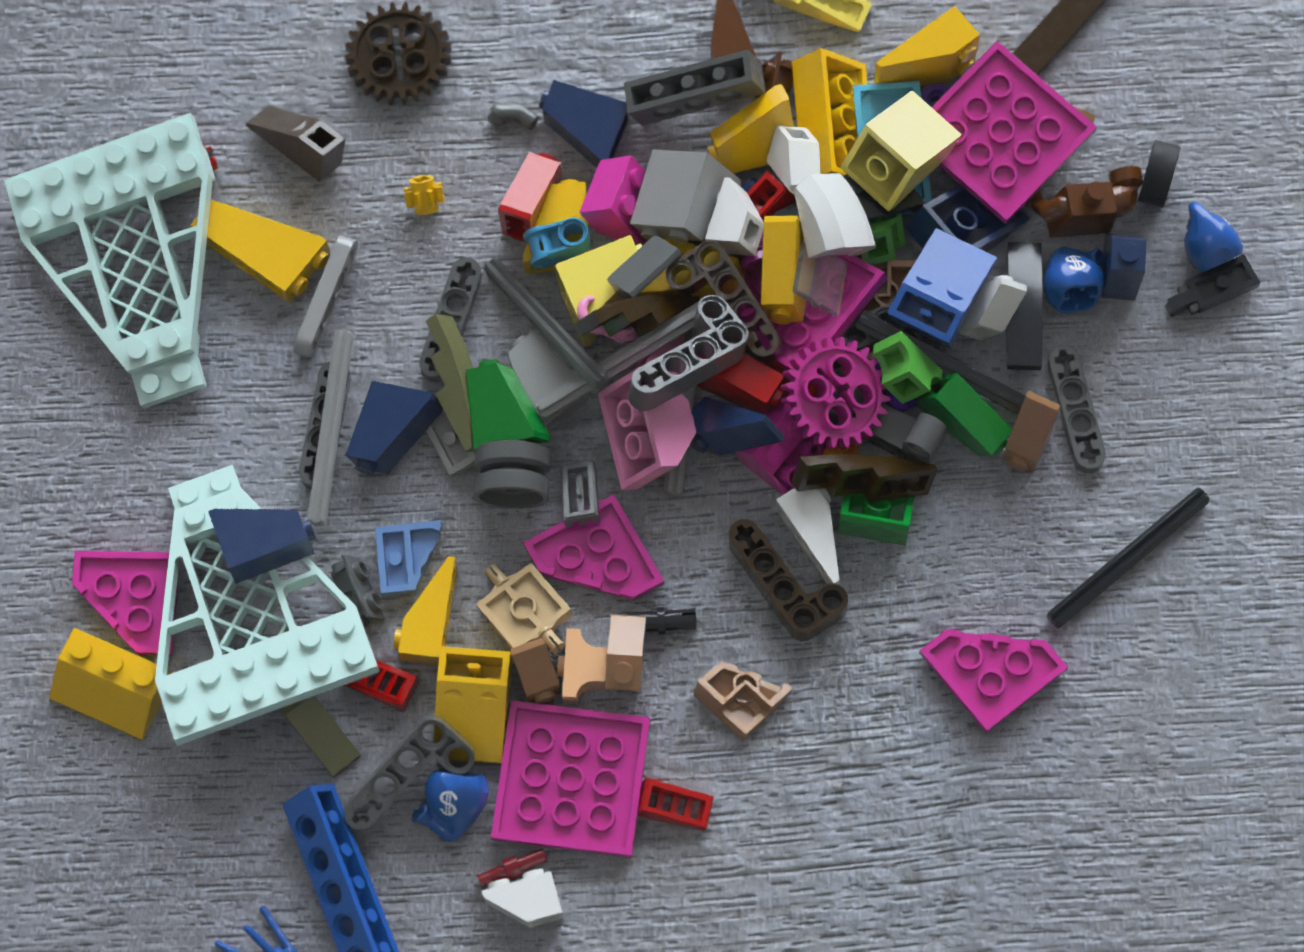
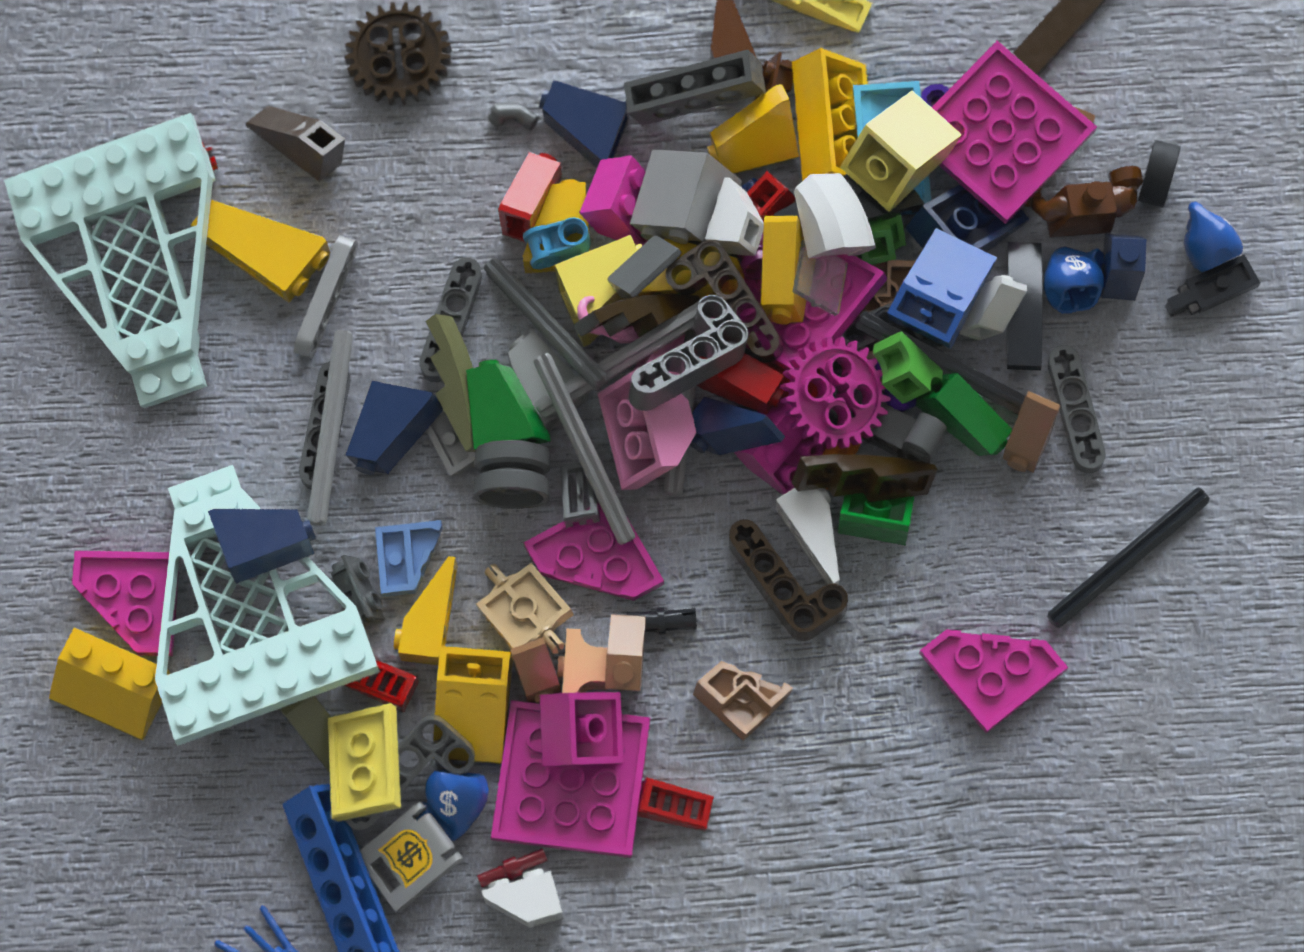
yellow gear [403,175,445,215] -> none
white slope [766,125,821,194] -> none
yellow slope [874,6,980,87] -> none
none -> light yellow tile [328,703,401,822]
none -> light grey container [360,802,464,912]
none -> light grey axle [534,353,635,545]
none -> dark pink slope [540,692,624,766]

